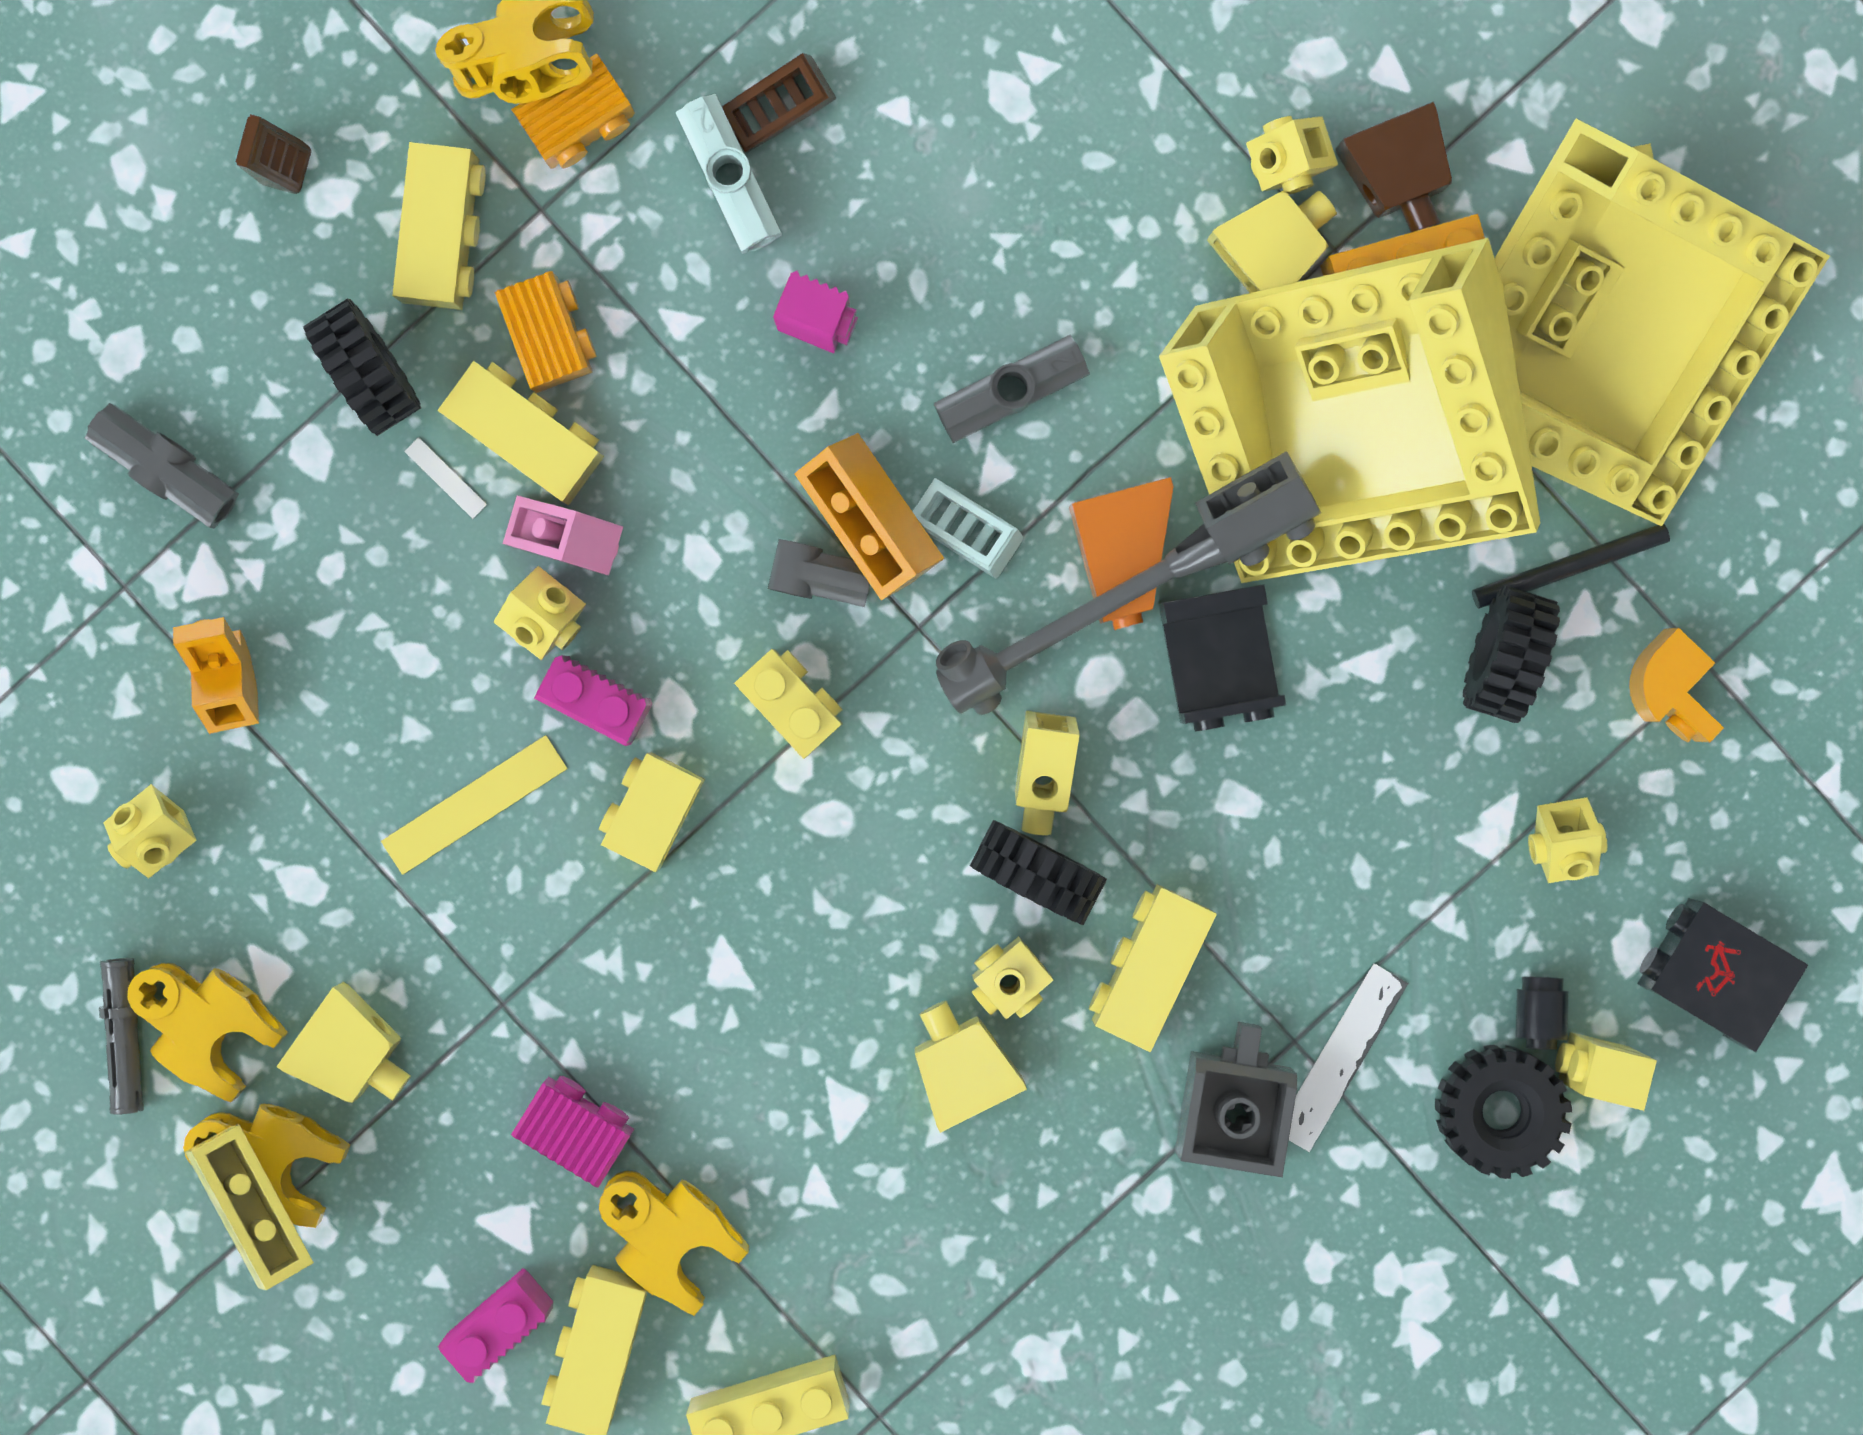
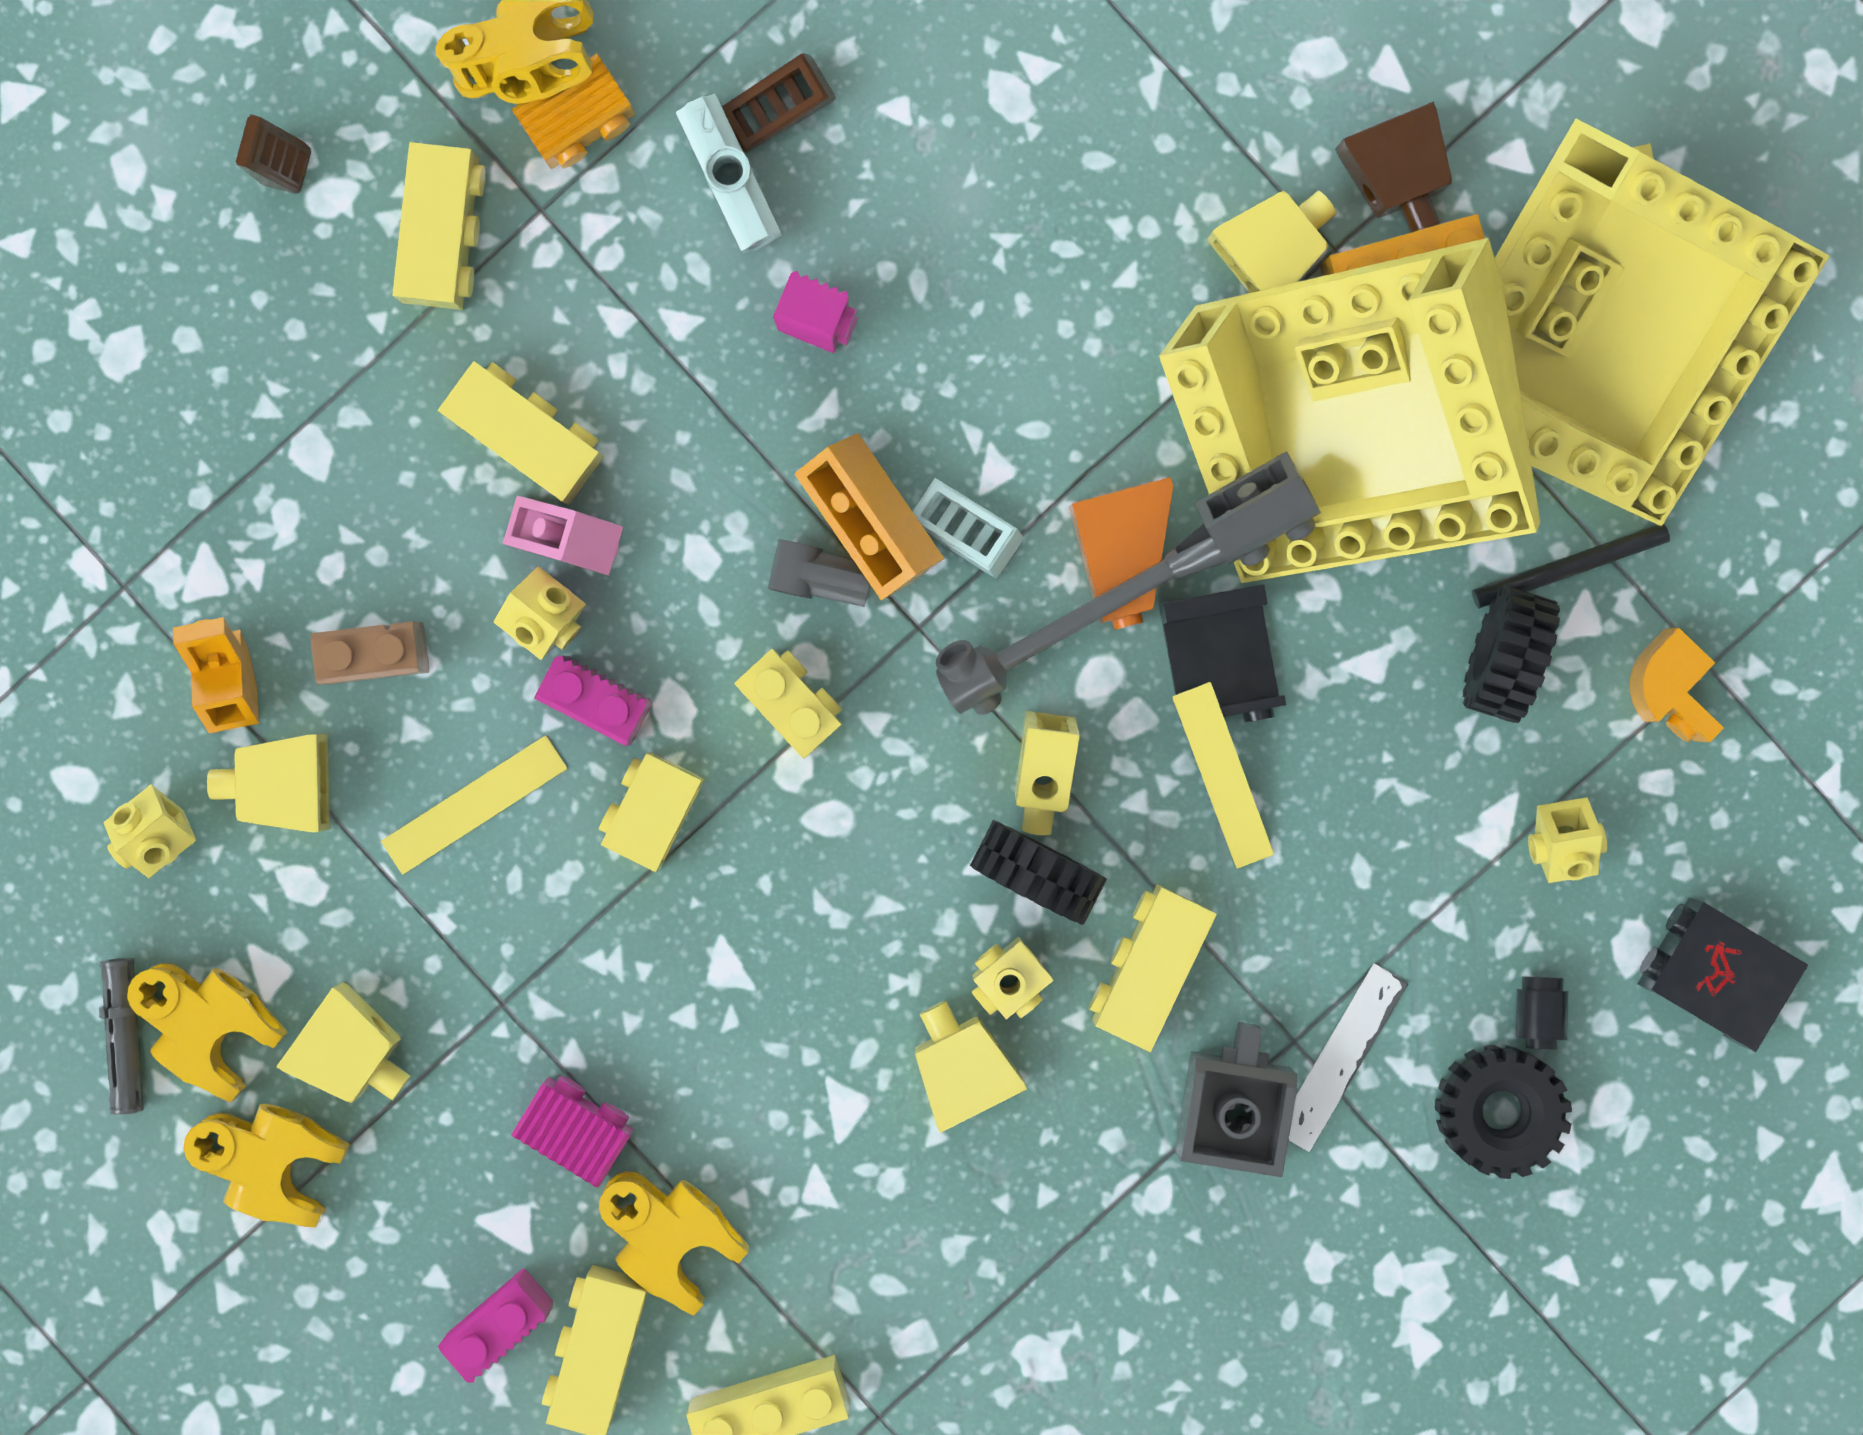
dark grey piece [84,403,239,529] -> none
light yellow brick [185,1125,314,1290] -> none
black tyre [303,298,421,436] -> none
white sticker [404,437,487,519] -> none
light orange brick [494,271,597,393] -> none
dark grey piece [934,334,1090,443] -> none
light yellow brick [1246,116,1338,195] -> none
light yellow brick [1555,1032,1657,1111] -> none
none -> light yellow torso [207,734,330,832]
none -> medium nougat brick [310,621,429,685]
none -> light yellow sticker [1172,682,1274,869]

